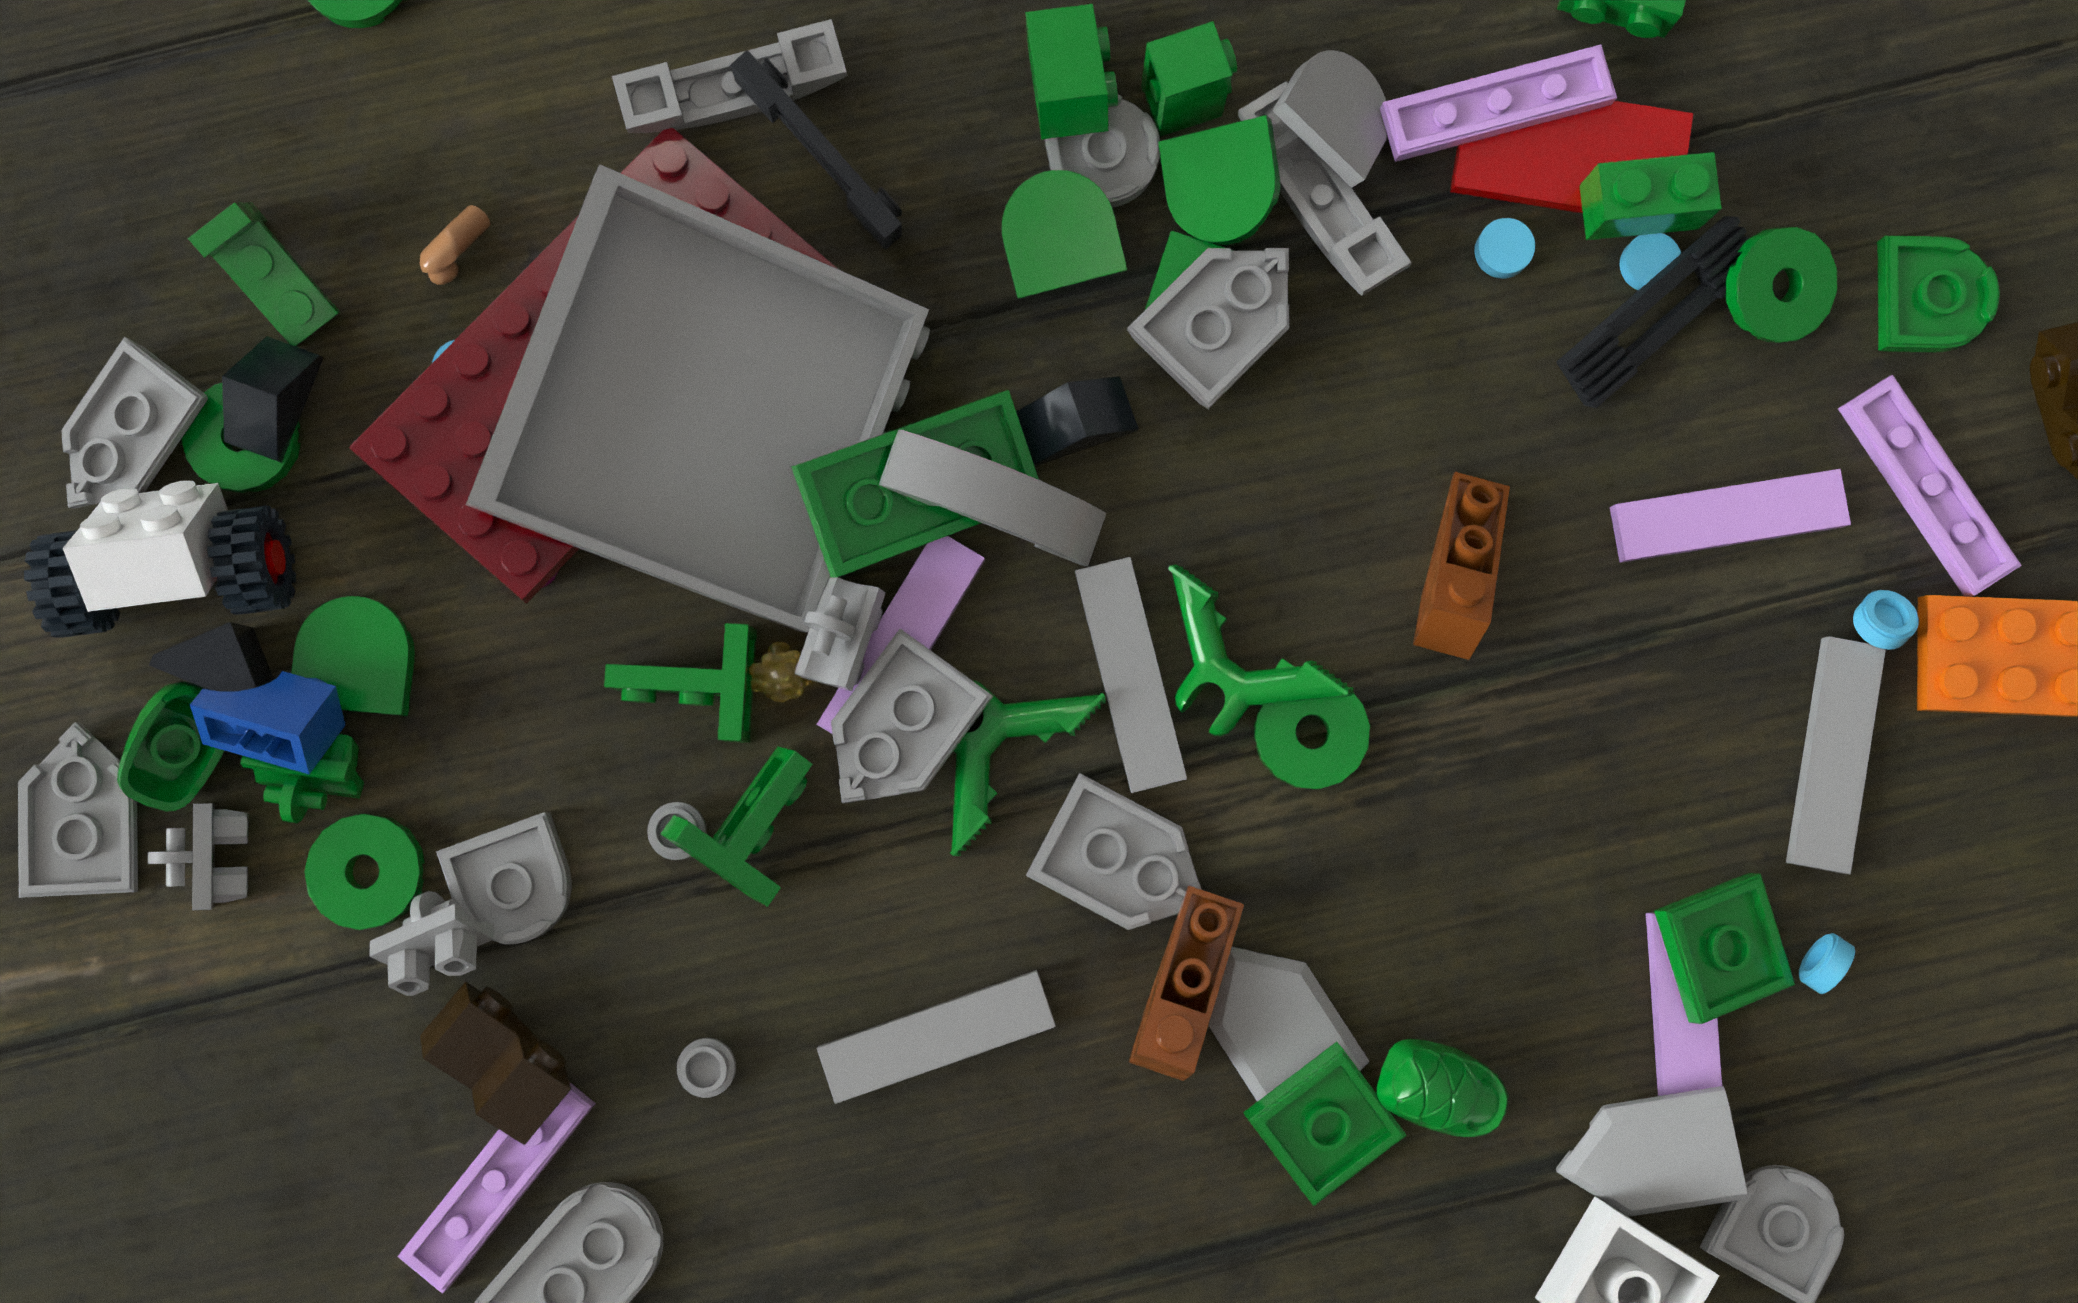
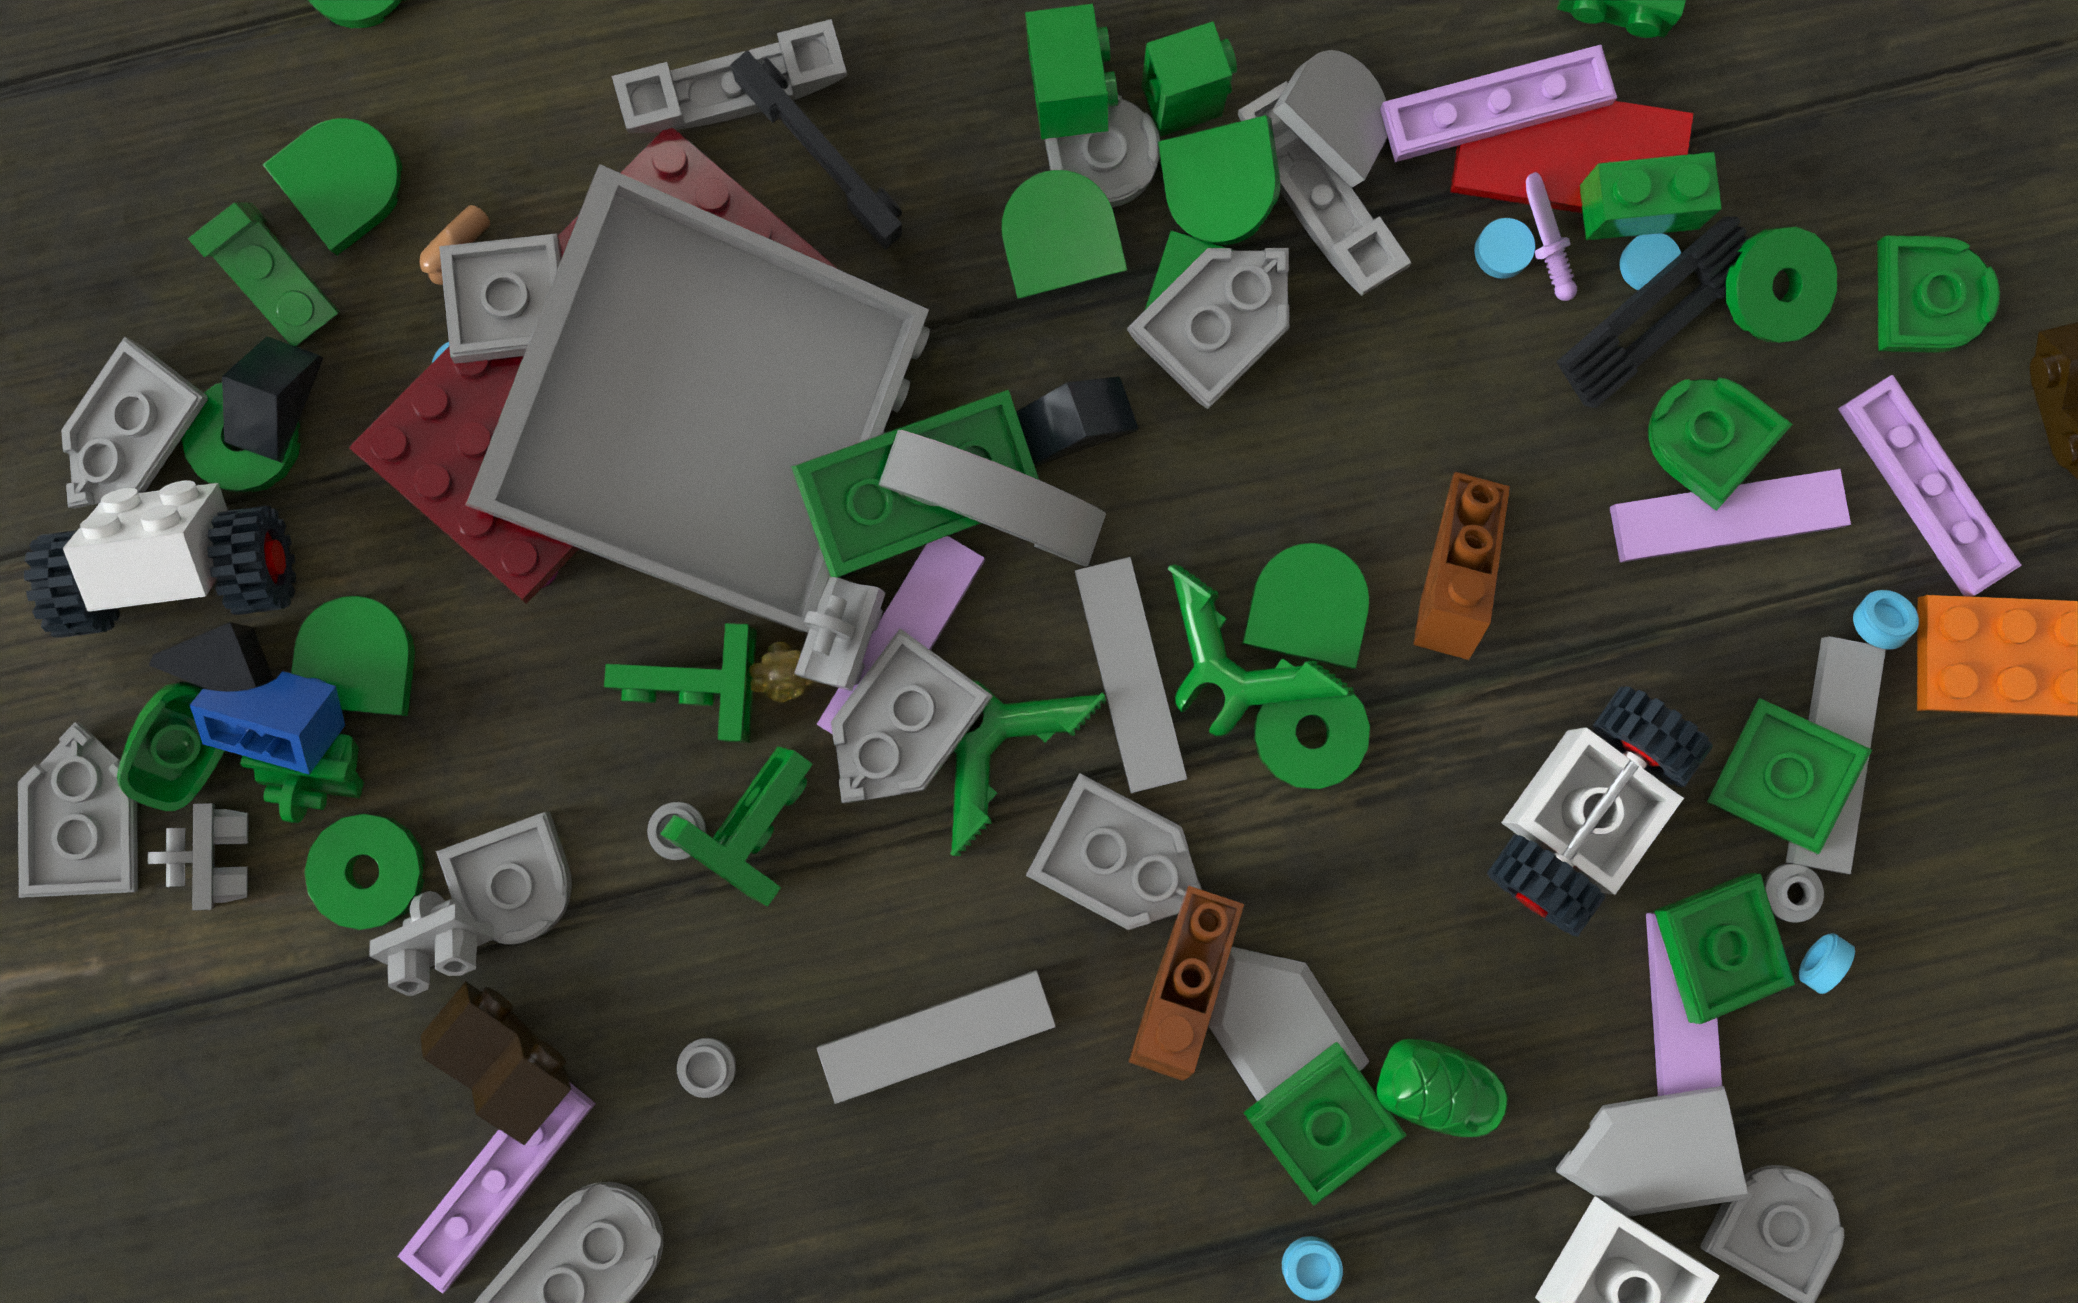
none -> green tile [263,118,402,256]
none -> light grey tile [439,234,562,364]
none -> green tile [1242,543,1369,670]
none -> medium azure tile [1282,1236,1343,1301]
none -> brick [1487,686,1713,937]
none -> lavender piece [1526,172,1577,301]
none -> green tile [1648,378,1793,511]
none -> green tile [1707,698,1872,855]
none -> light grey plate [1764,864,1824,922]

